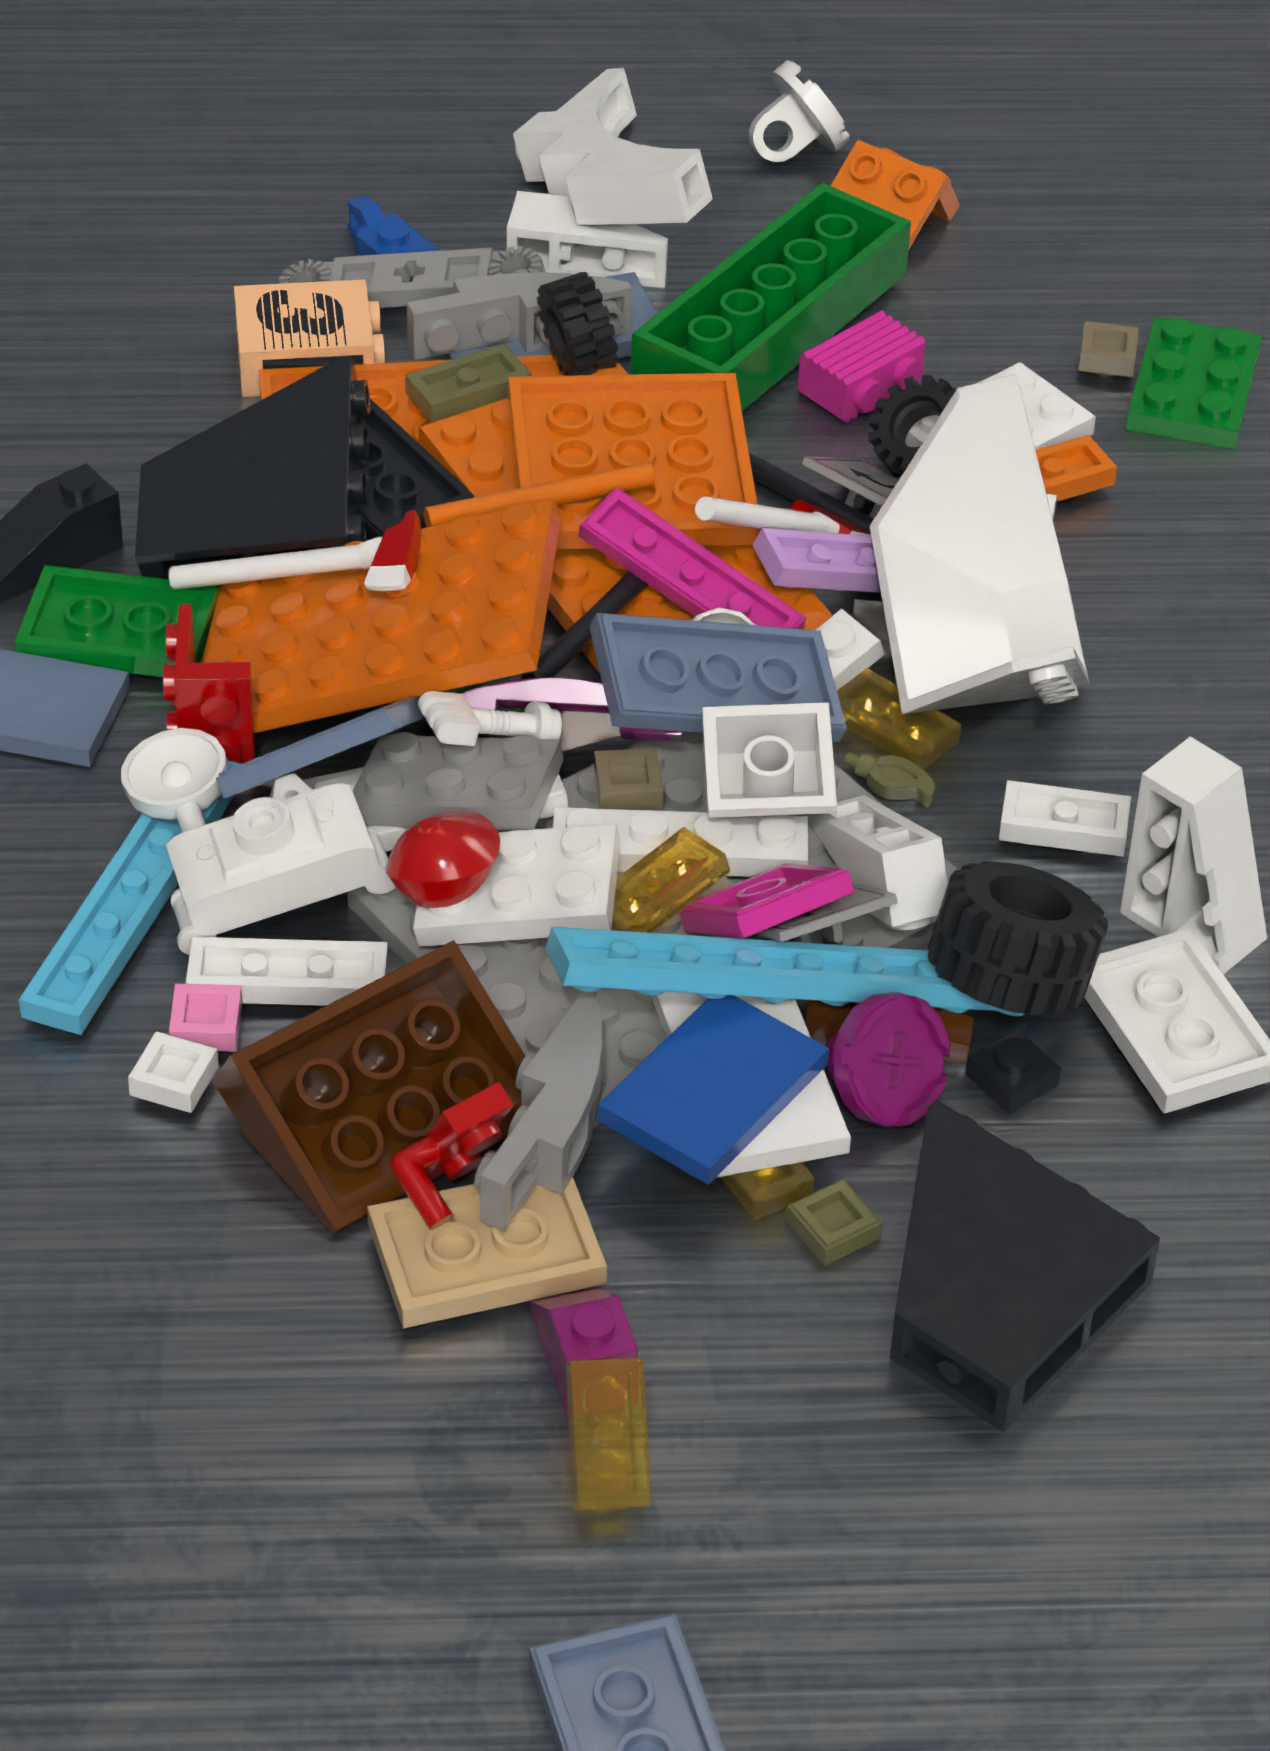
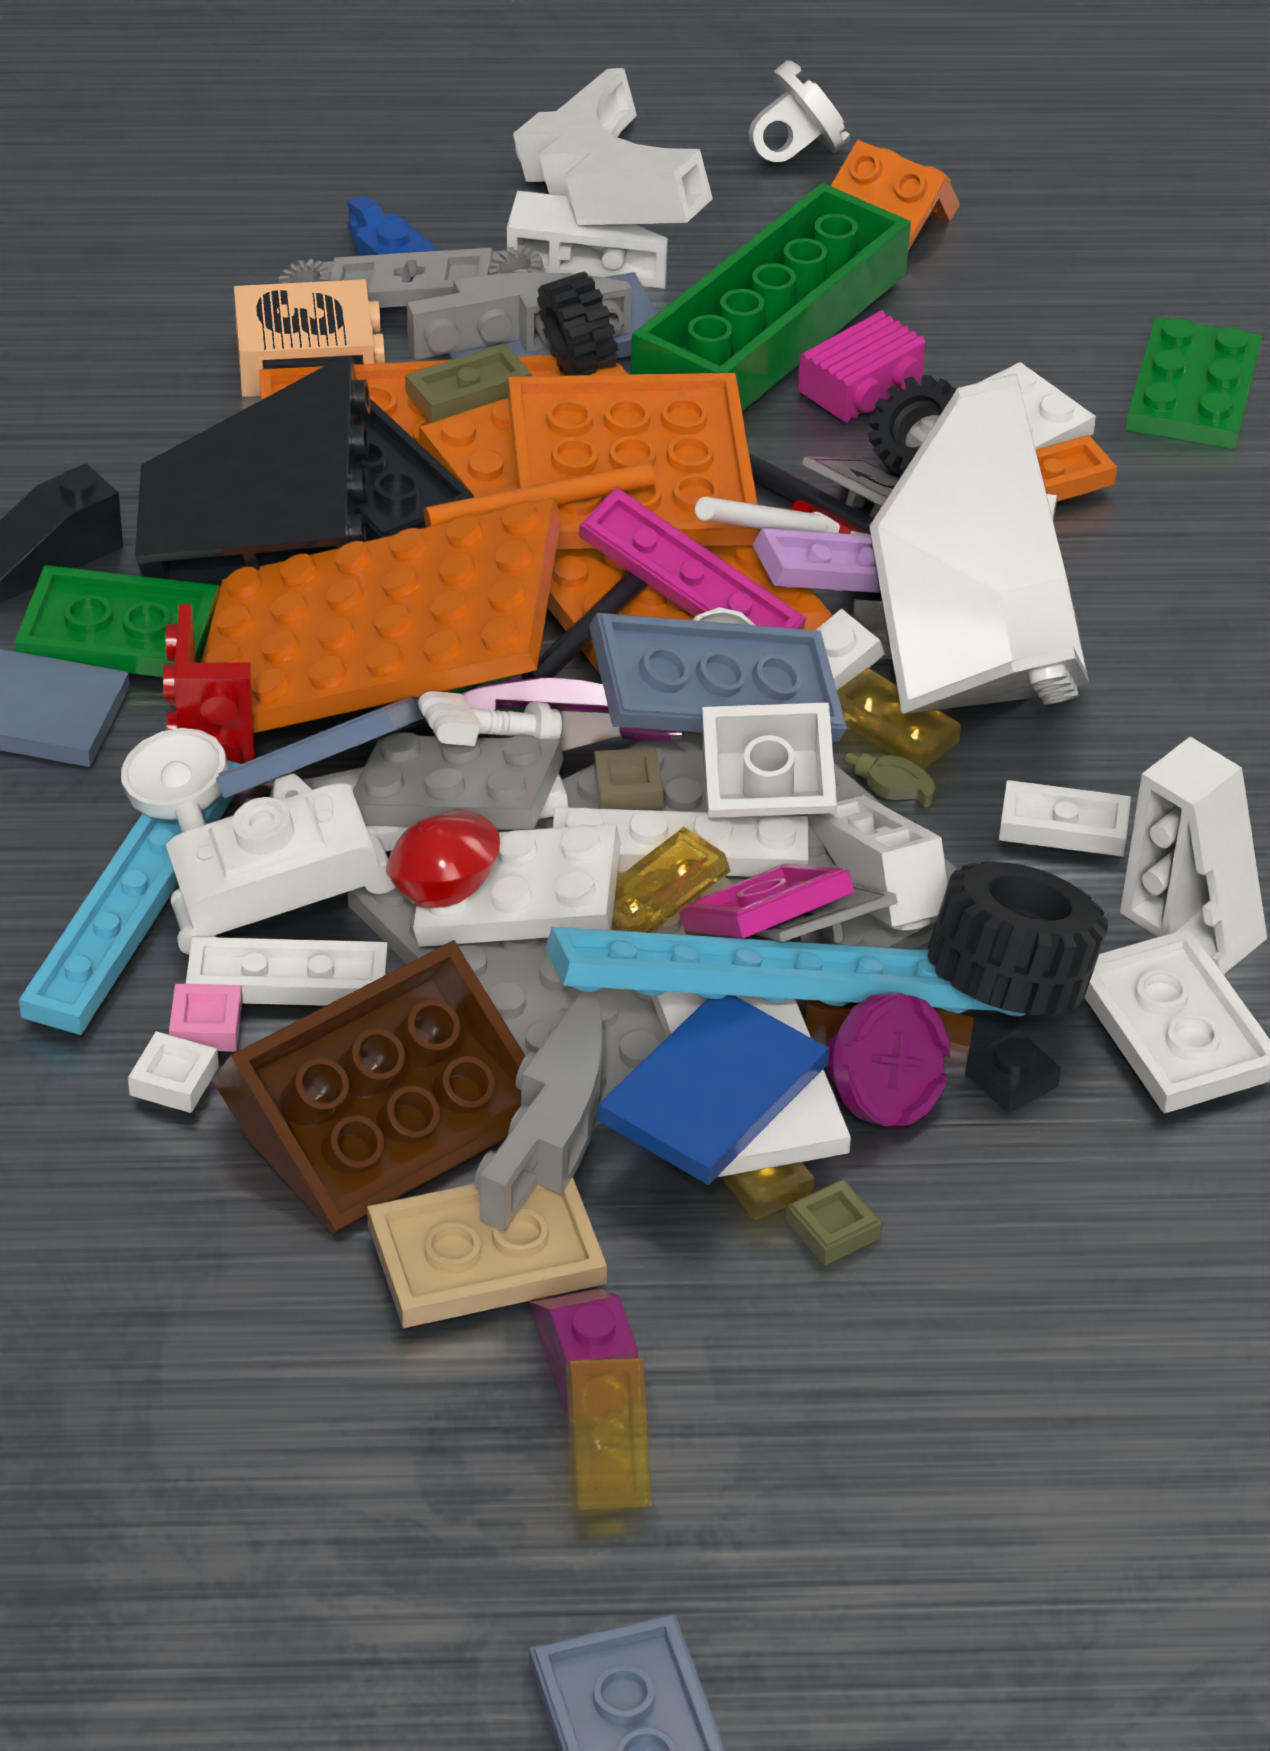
white piece [169,509,421,591] -> none
red plate [390,1082,514,1230] -> none
black slope [890,1099,1160,1432] -> none
dark tan plate [1078,321,1139,377] -> none

